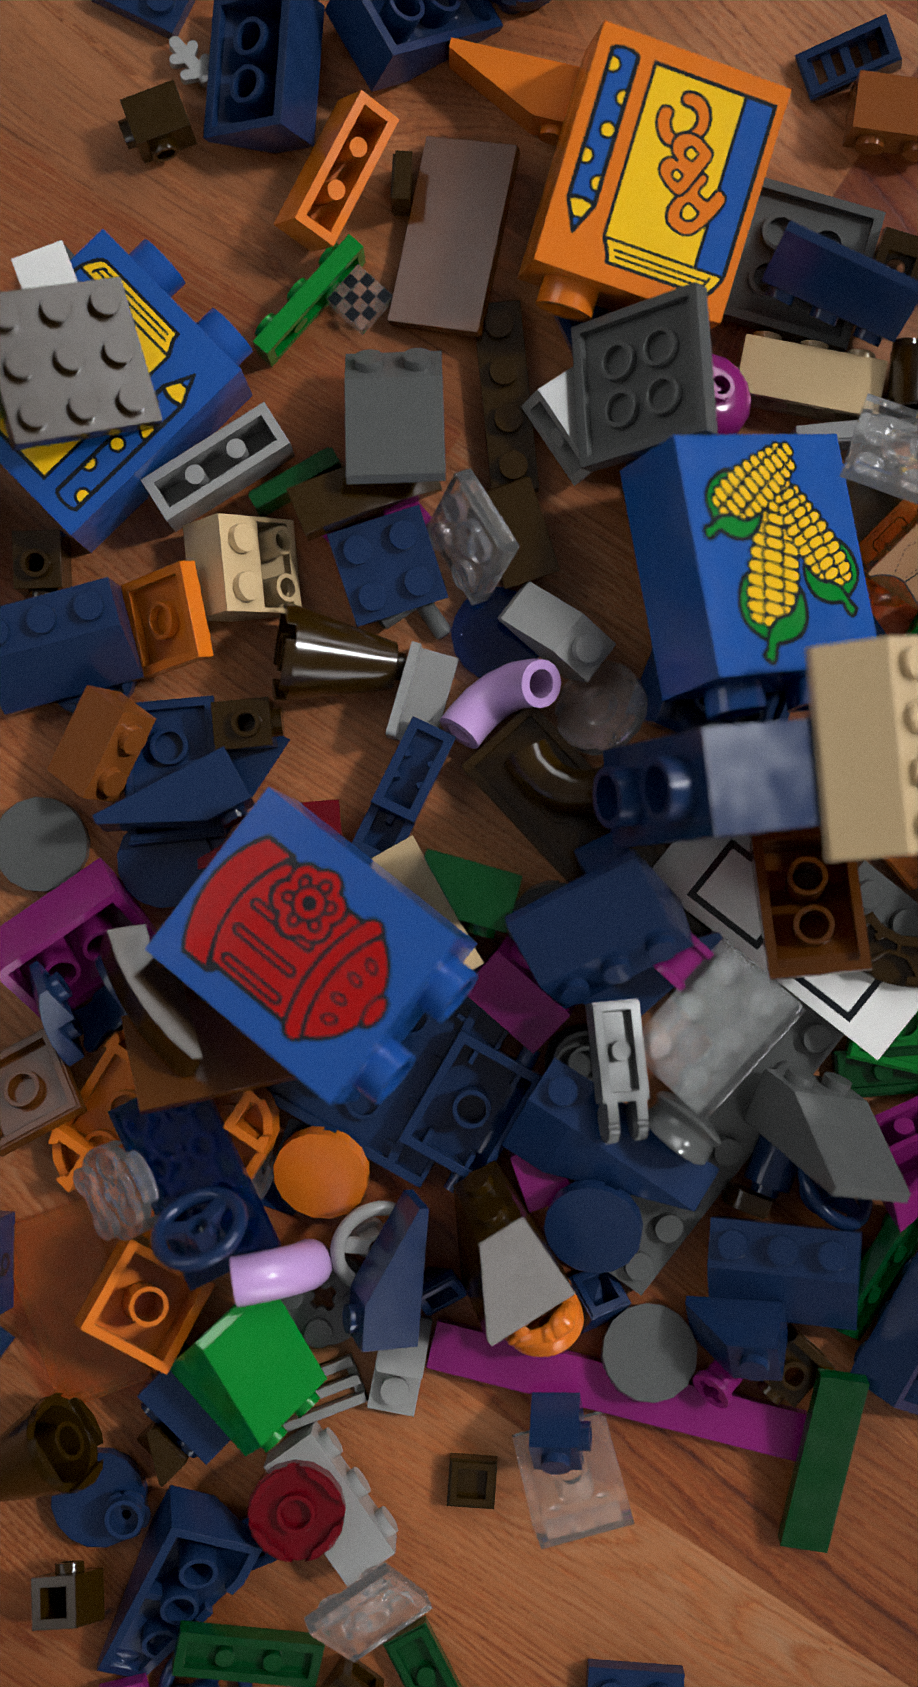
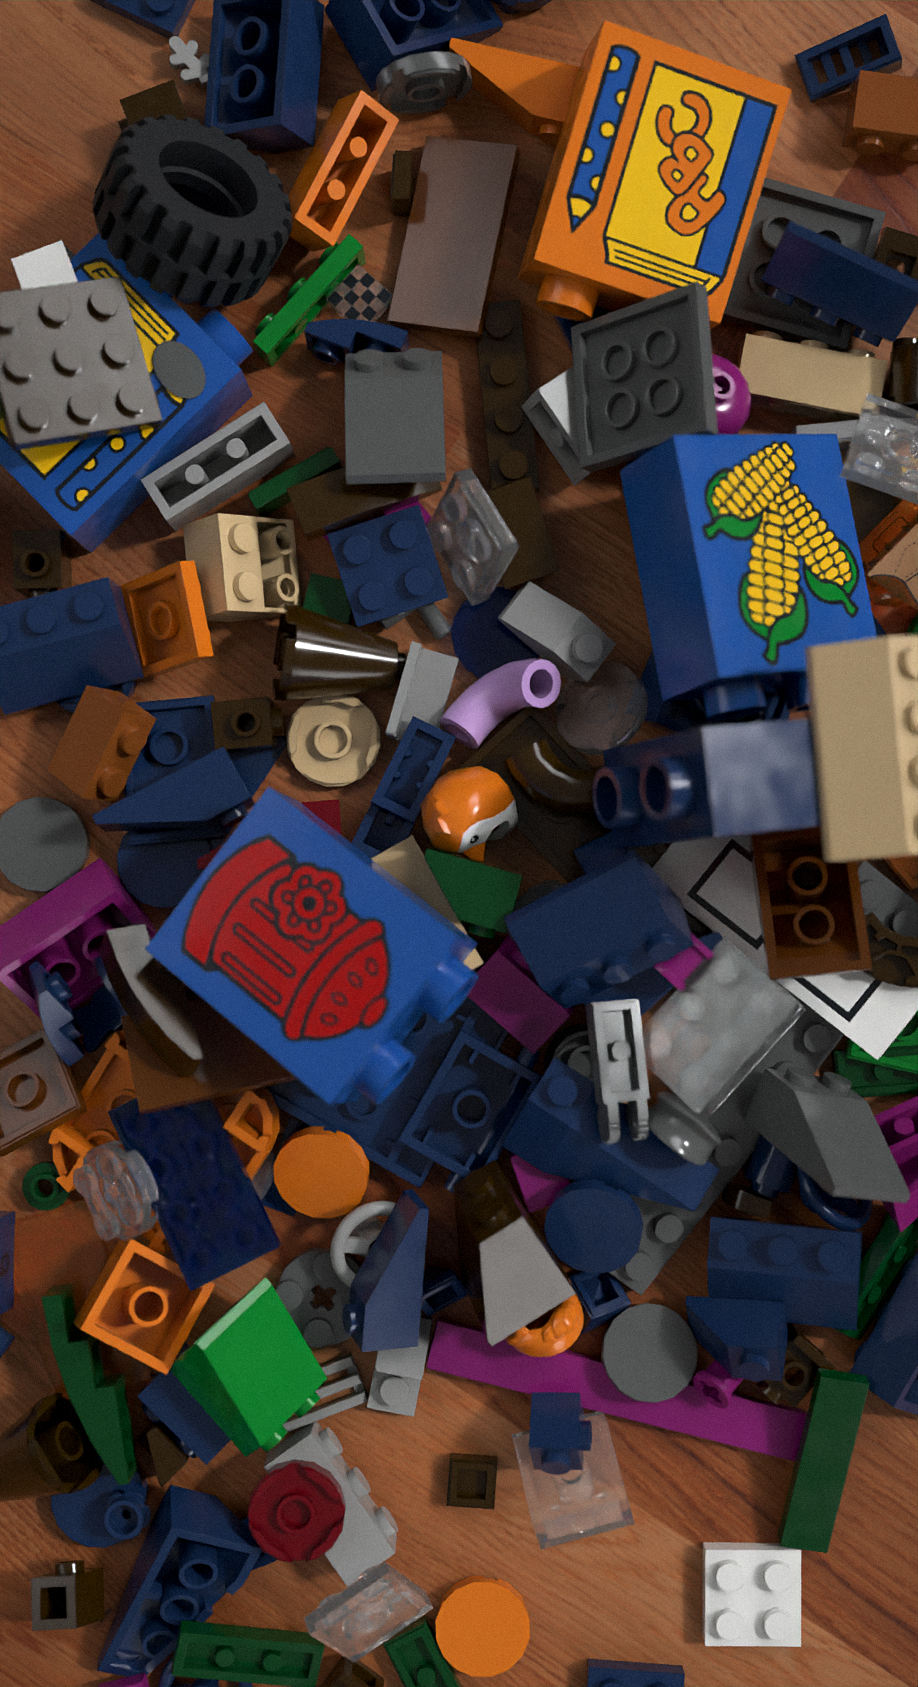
dark blue piece [151,1186,248,1271] -> none
lavender cylinder [230,1239,333,1308] -> none
none -> dark green plate [22,1162,70,1211]
none -> dark green slope [41,1283,138,1485]
none -> black tyre [93,115,293,308]
none -> dark grey sticker [153,341,206,399]
none -> tan tile [286,694,381,787]
none -> dark green tile [303,573,352,624]
none -> dark blue slope [304,319,409,365]
none -> dark grey tile [376,51,472,114]
none -> orange piece [420,766,518,864]
none -> orange tile [435,1575,530,1677]
none -> white plate [702,1542,801,1647]

